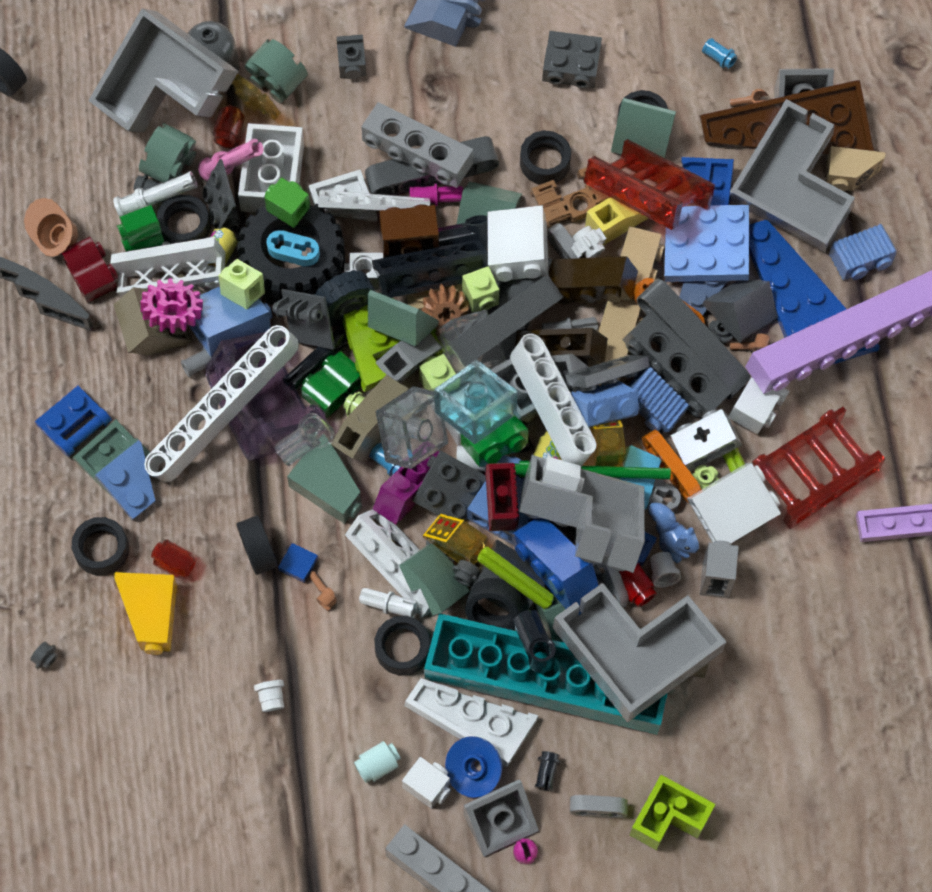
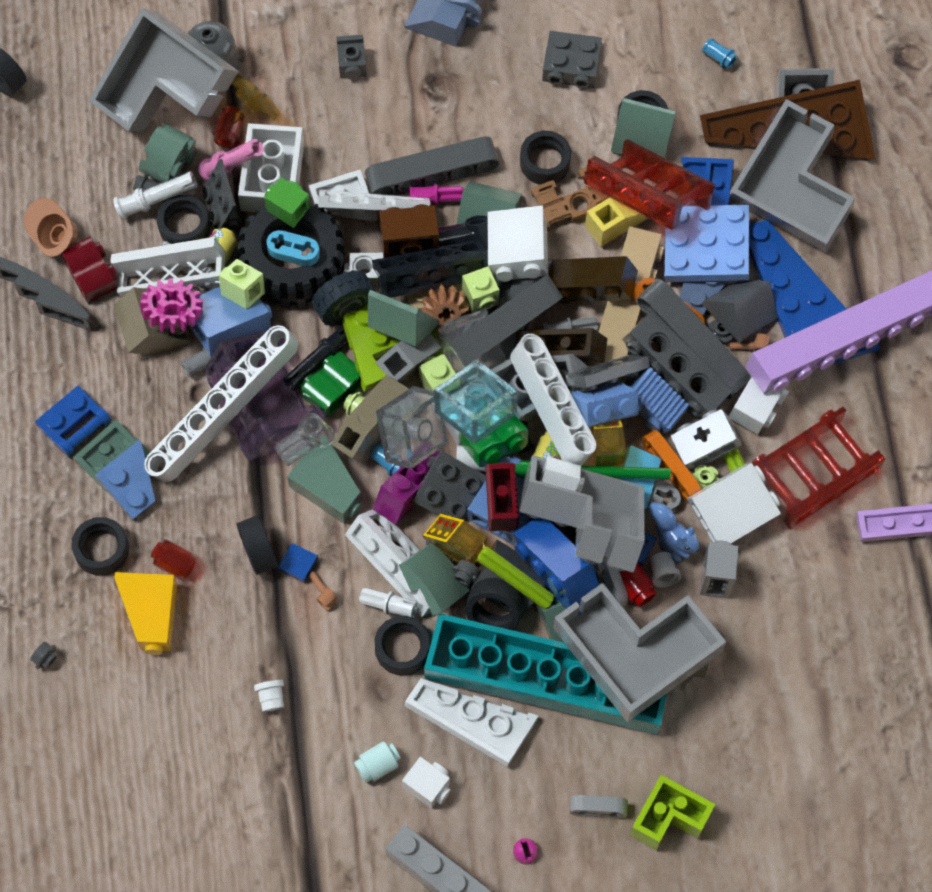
green brick [117,205,164,252] -> none
sand green brick [244,39,308,103] -> none
dark grey hinge [273,289,335,350] -> none
light grey brick [361,102,473,188] -> none
blue dish [445,736,502,798] -> none
light grey slope [464,779,539,856] -> none
black piece [512,610,556,674] -> none
black pin [534,751,561,792] -> none
light grey beam [547,223,586,259] -> none
white gear [571,226,607,258] -> none
nougat hand [730,89,769,106] -> none
tan slope [825,146,886,191] -> none
medium blue brick [829,224,897,280] -> none

